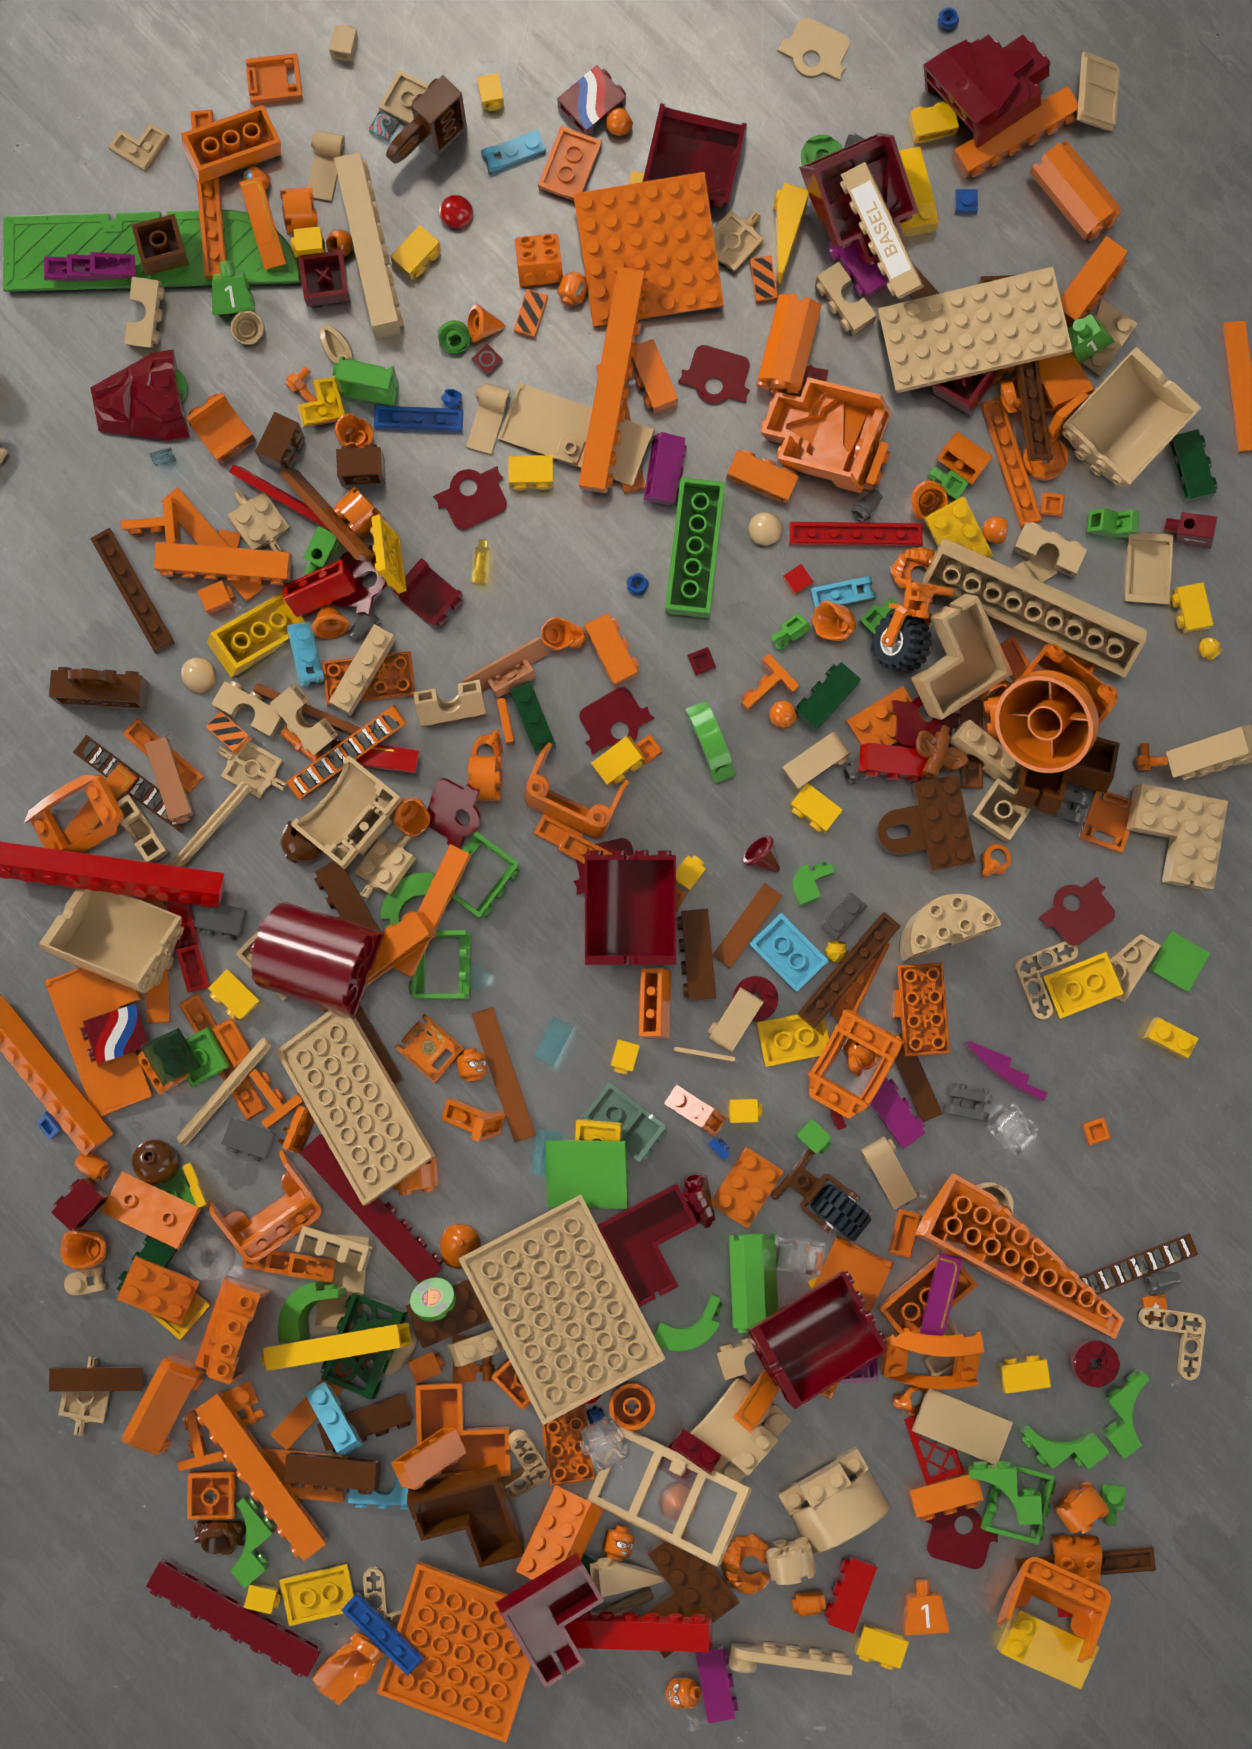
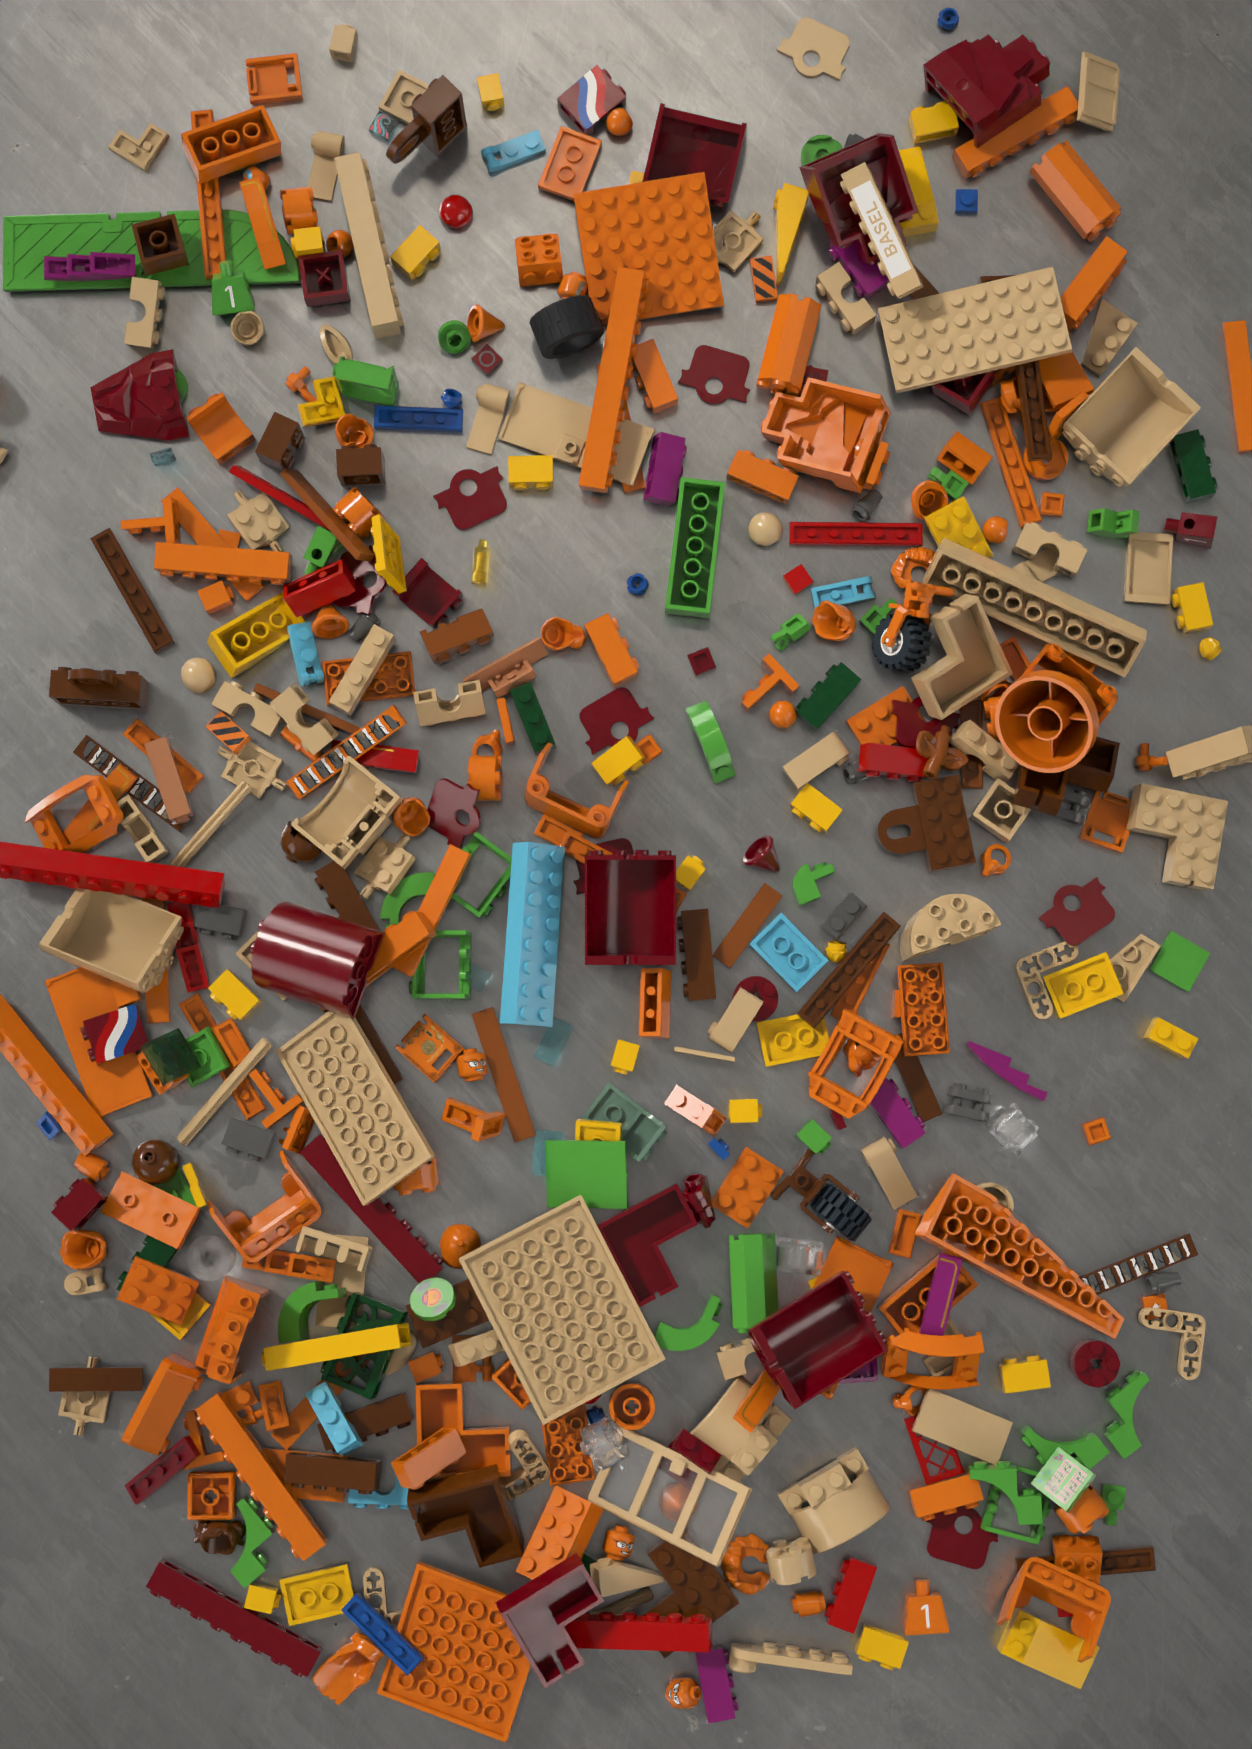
orange tile [514,289,548,338] -> none
bright green torso [1068,314,1115,364] -> none
none -> dark red plate [124,1435,201,1505]
none -> orange plate [257,1381,290,1432]
none -> dark orange wedge [419,608,494,664]
none -> medium azure brick [500,842,565,1027]
none -> black tyre [529,295,604,359]
none -> tile [1031,1447,1096,1513]

